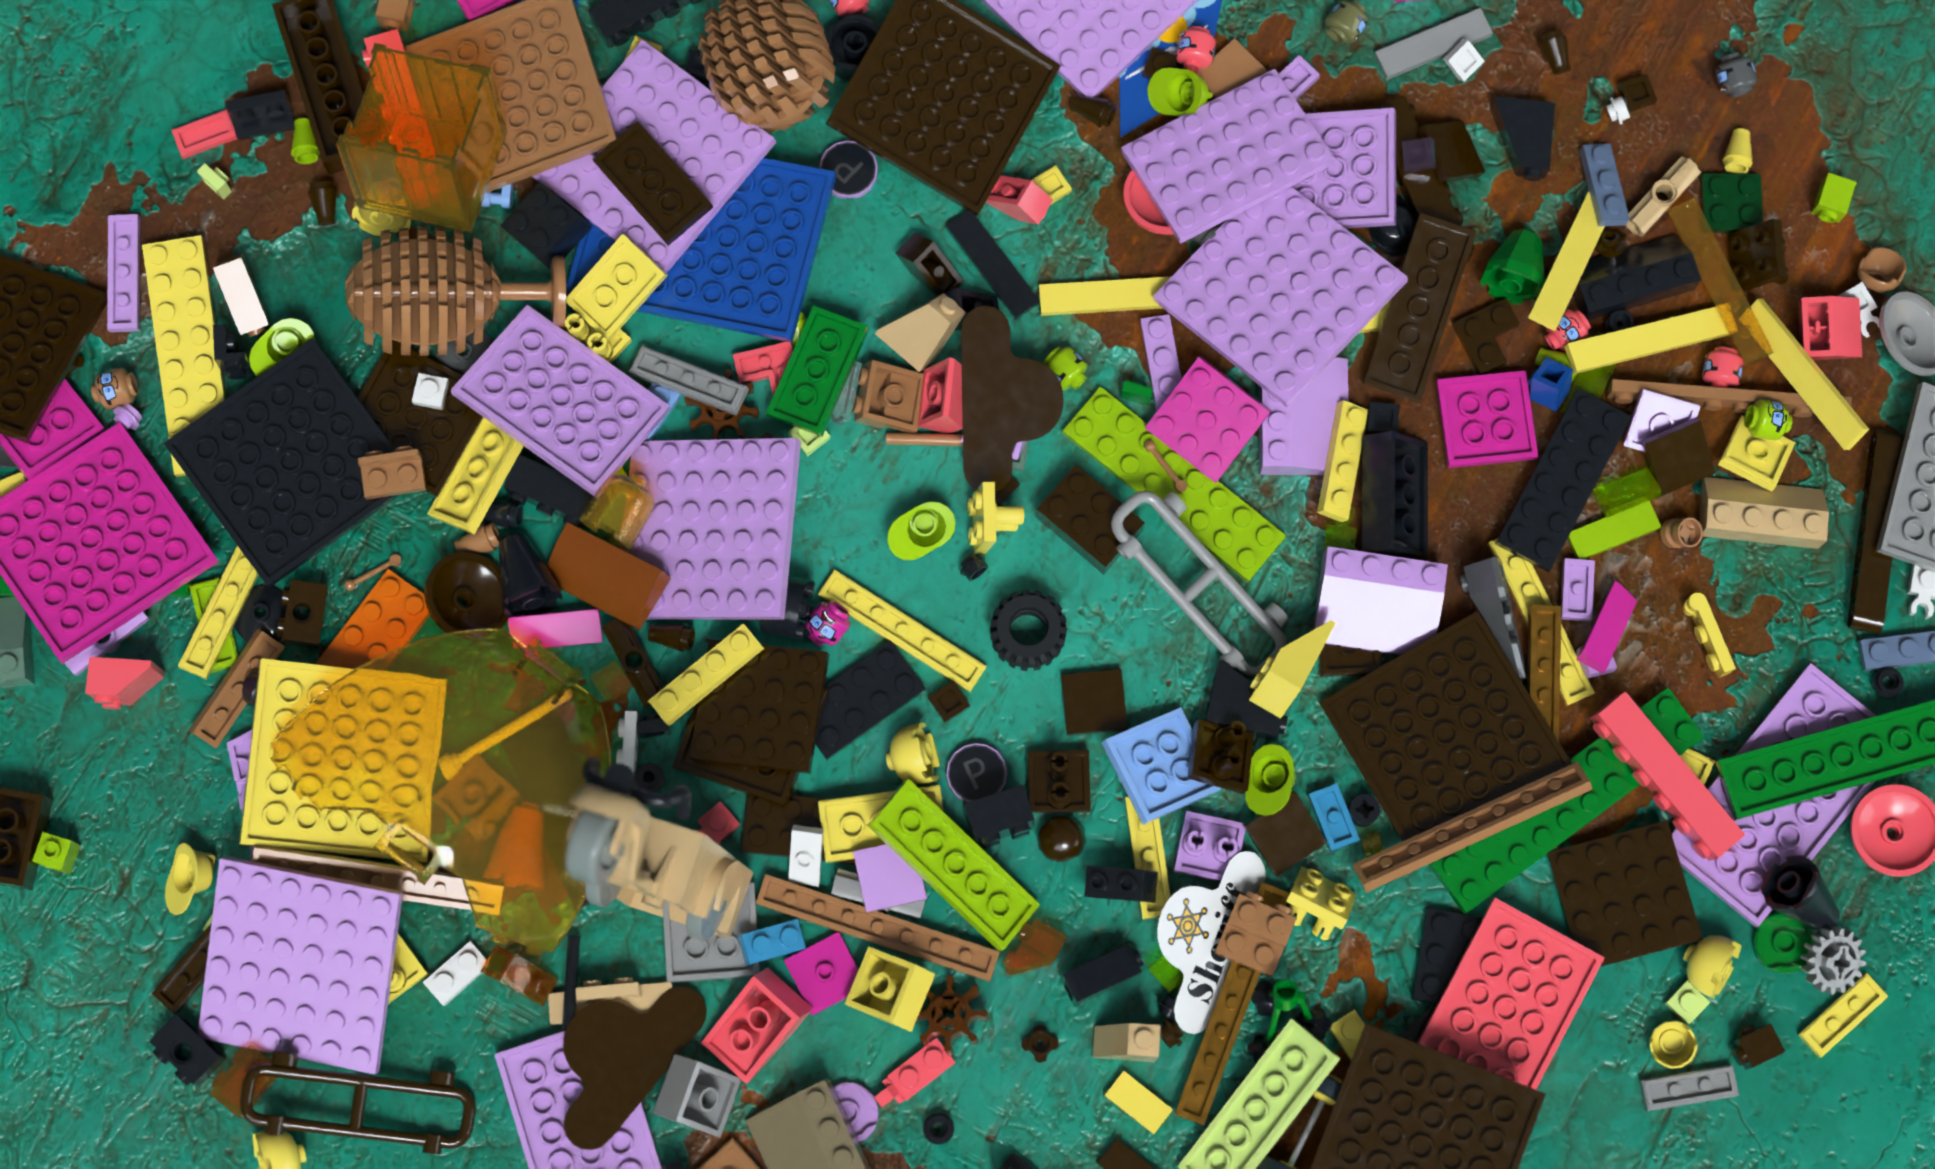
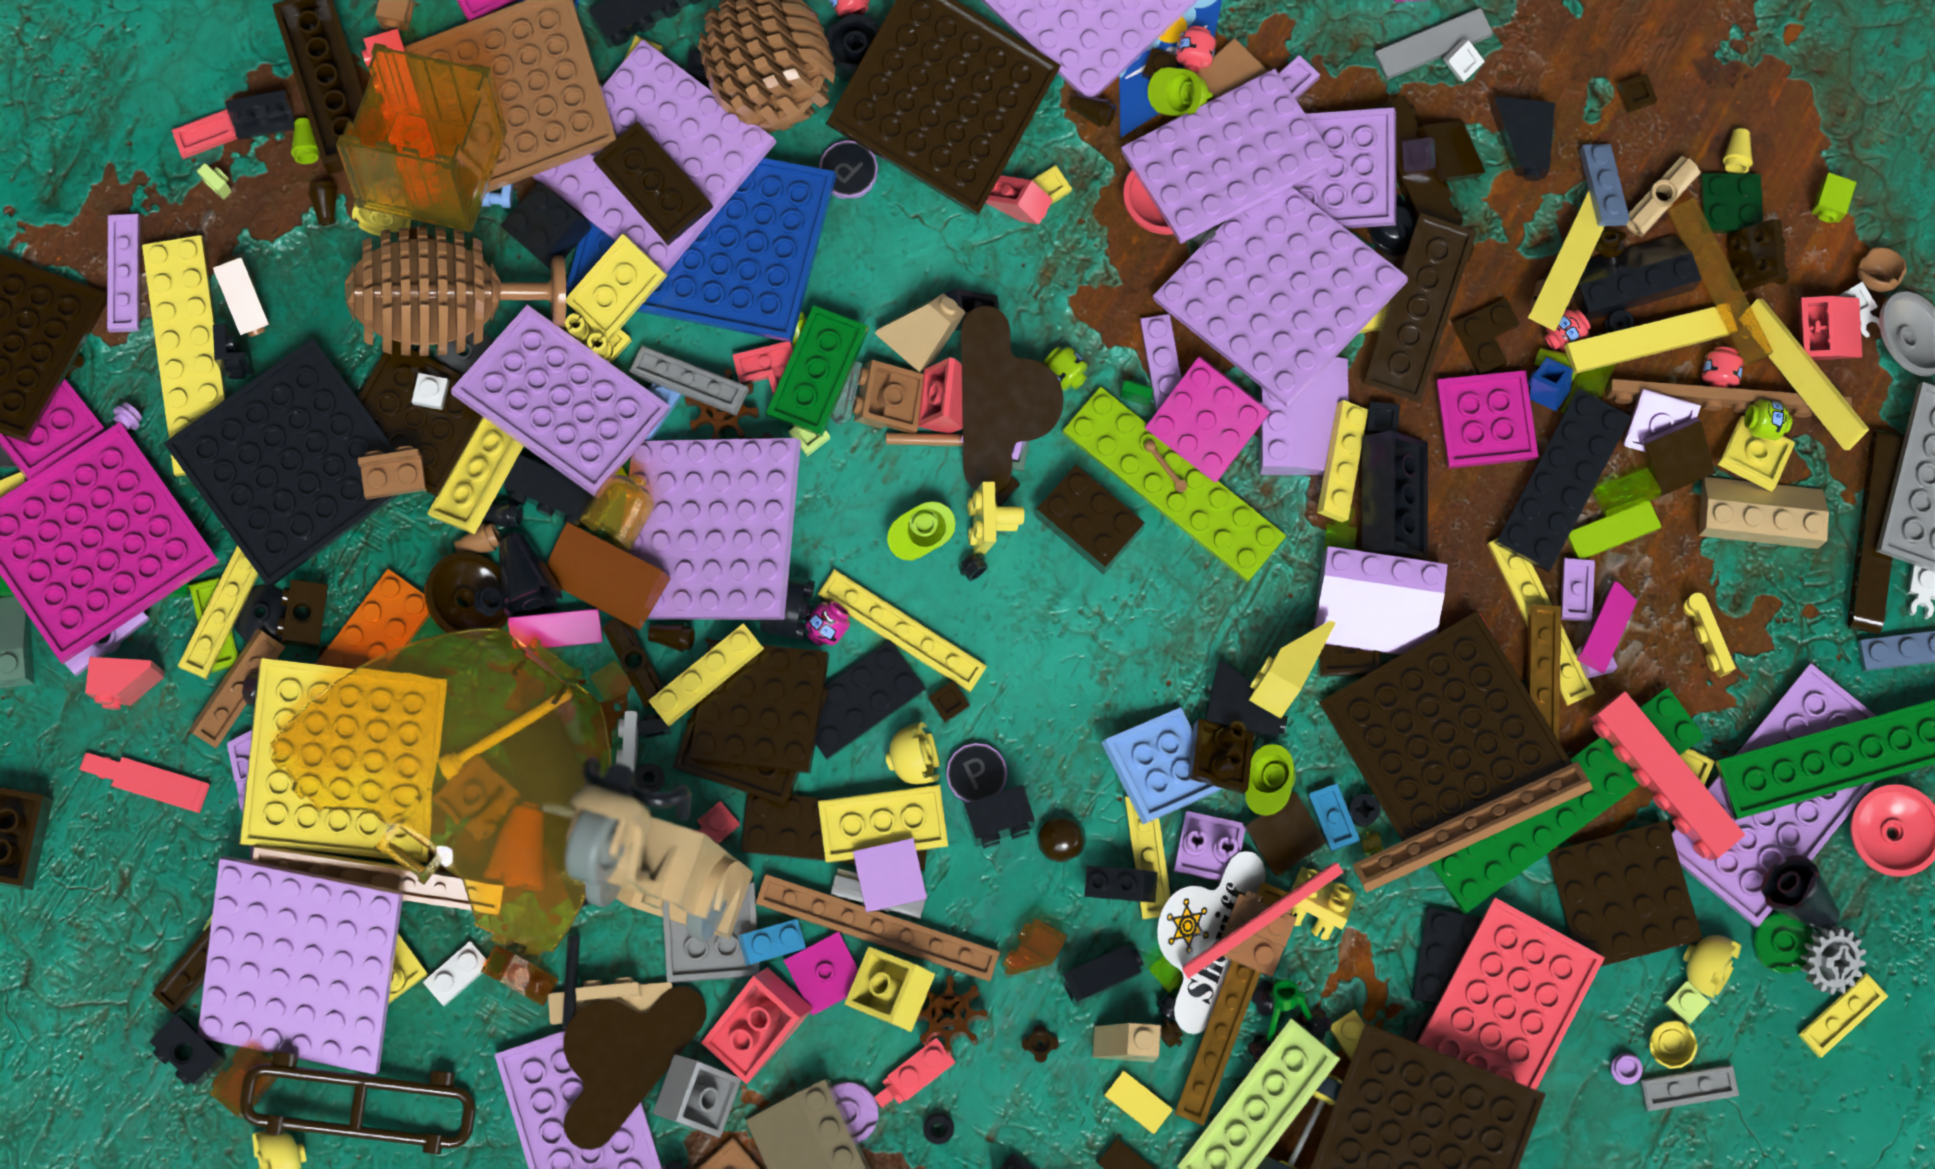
lime brick [32,832,81,875] -> none
medium nougat head [91,367,139,410] -> none
light yellow piece [165,843,215,915] -> none
lime piece [249,318,315,377] -> none
medium nougat hinge [344,554,402,591] -> none
white plate [788,825,824,887] -> none
lime plate [867,779,1040,951] -> none
dark brown slope [895,233,964,296] -> none
black tile [946,210,1040,320] -> none
black tyre [990,590,1067,671] -> none
dark brown plate [1027,750,1091,814] -> none
light yellow tile [1039,276,1172,316] -> none
dark brown tile [1061,669,1128,736] -> none
light grey bar [1111,491,1289,679] -> none
olive head [1325,0,1368,44] -> none
dark grey wedge [1460,556,1527,680] -> none
green cone [1480,228,1545,305] -> none
dark brown cone [1538,29,1571,75] -> none
white plate [1606,96,1630,124] -> none
medium nougat wheel [1660,517,1703,548] -> none
dark grey head [1715,52,1758,98] -> none
dark brown brick [1731,1024,1786,1070] -> none
black plate [1872,667,1904,698] -> none
none -> coral piece [79,752,210,813]
none -> black plate [473,588,502,617]
none -> coral tile [1182,862,1344,979]
none -> lavender plate [1610,1053,1642,1085]

